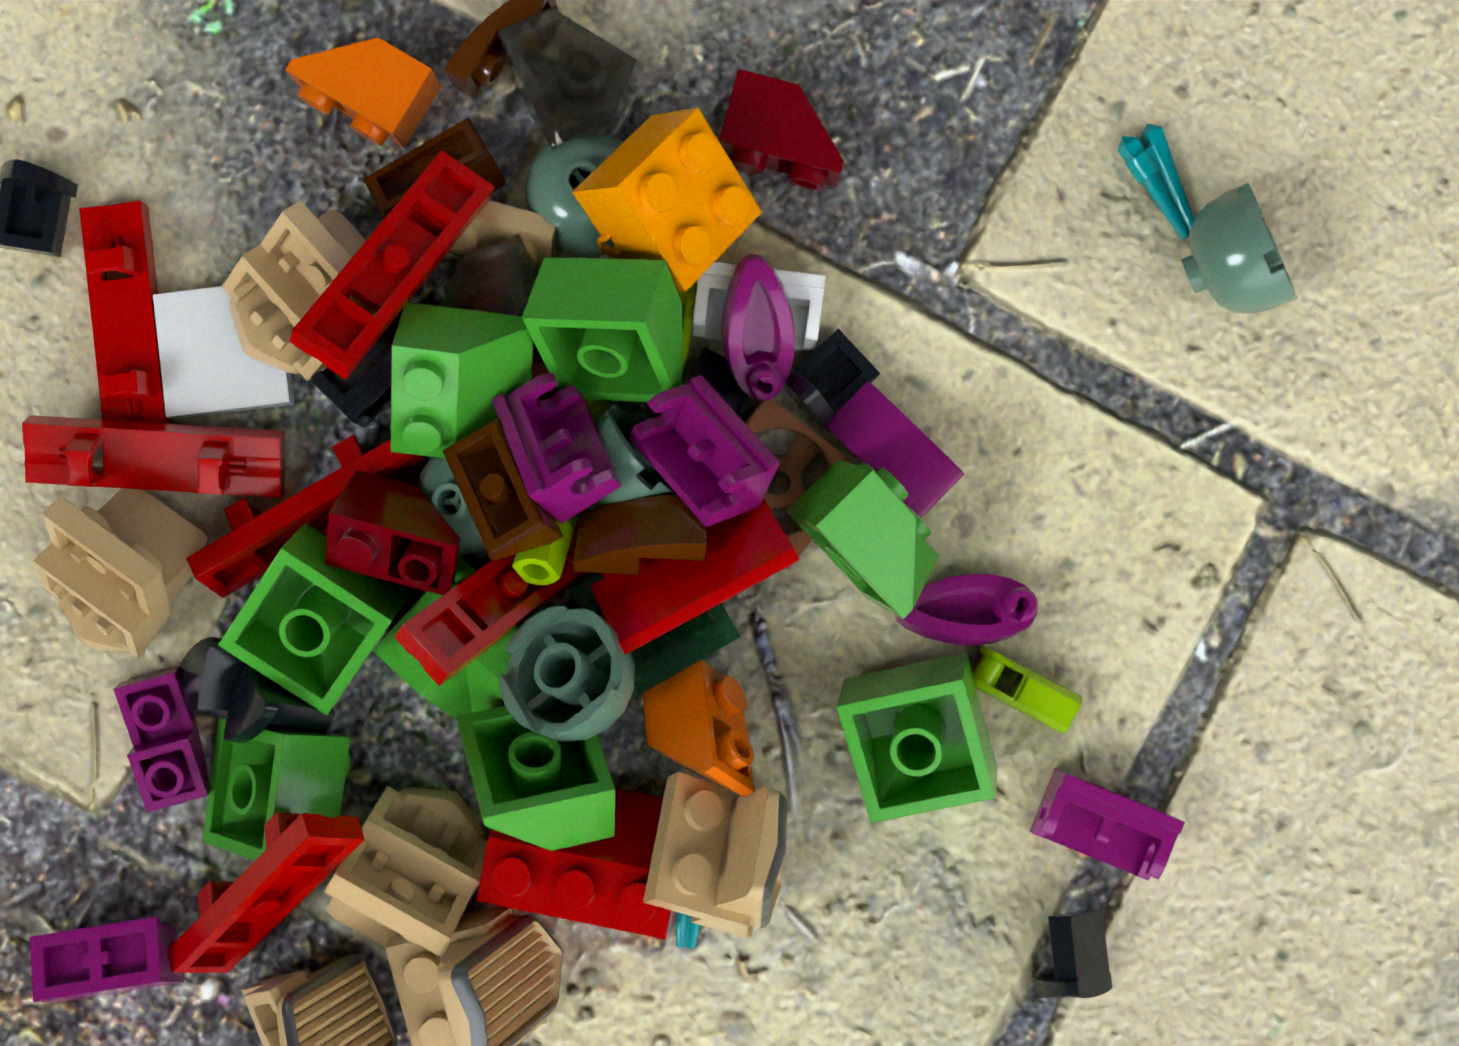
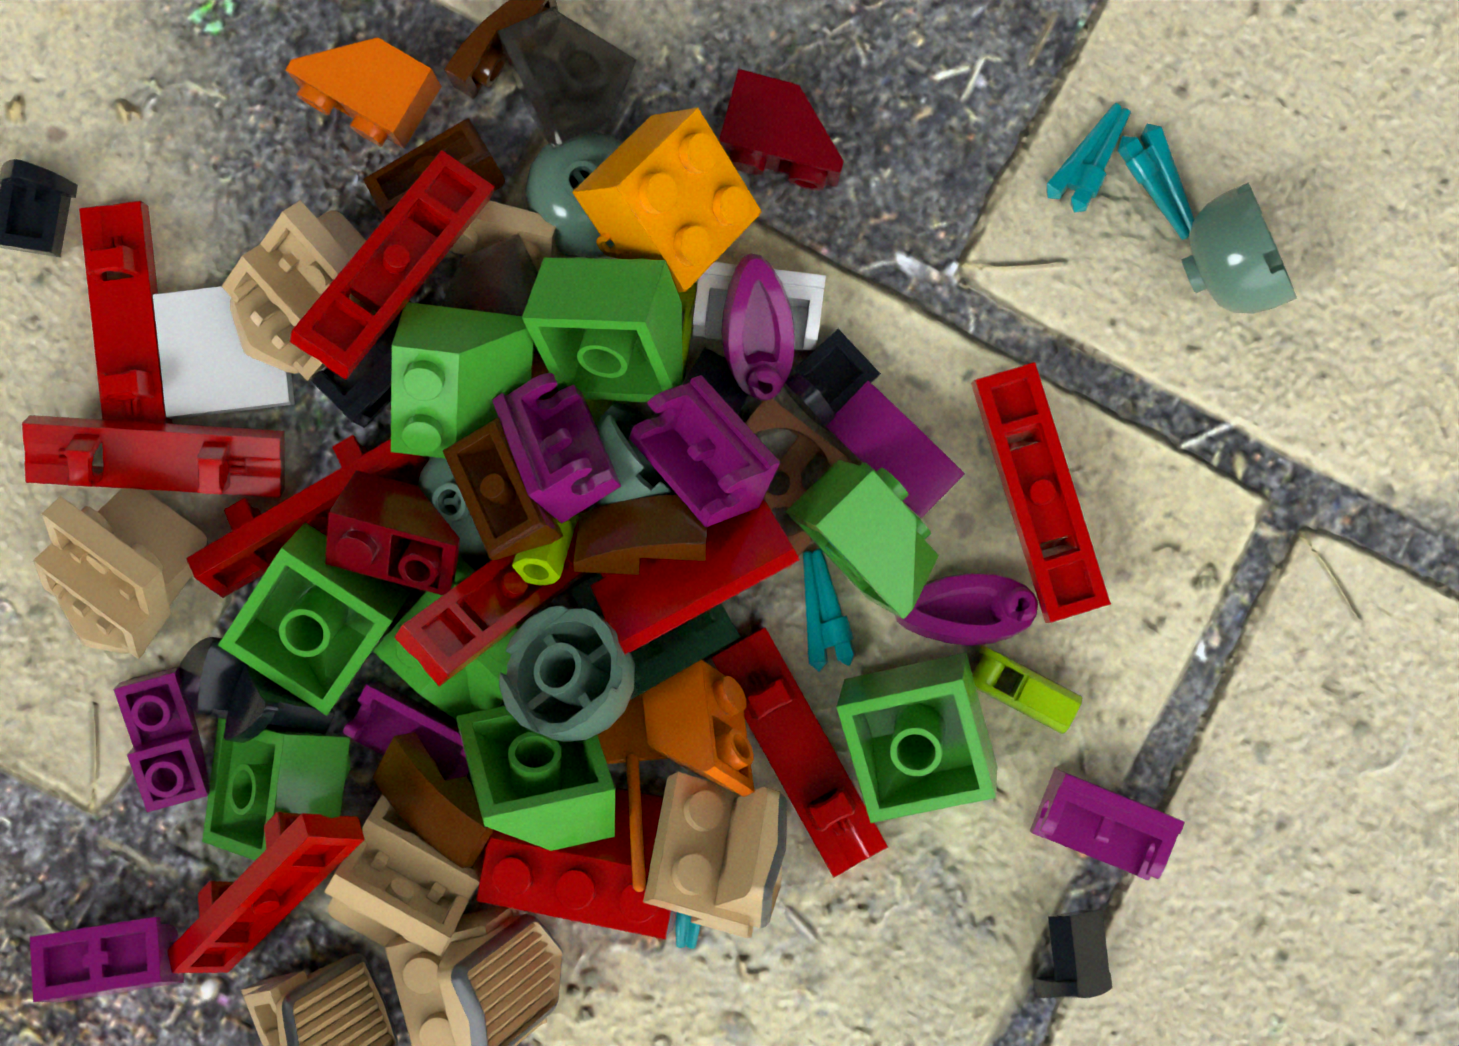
none -> magenta hinge [343,681,470,780]
none -> reddish brown slope [373,732,494,869]
none -> orange piece [597,689,669,892]
none -> red hinge [711,627,888,878]
none -> teal piece [803,549,856,672]
none -> red hinge [971,362,1111,623]
none -> teal piece [1046,103,1131,213]

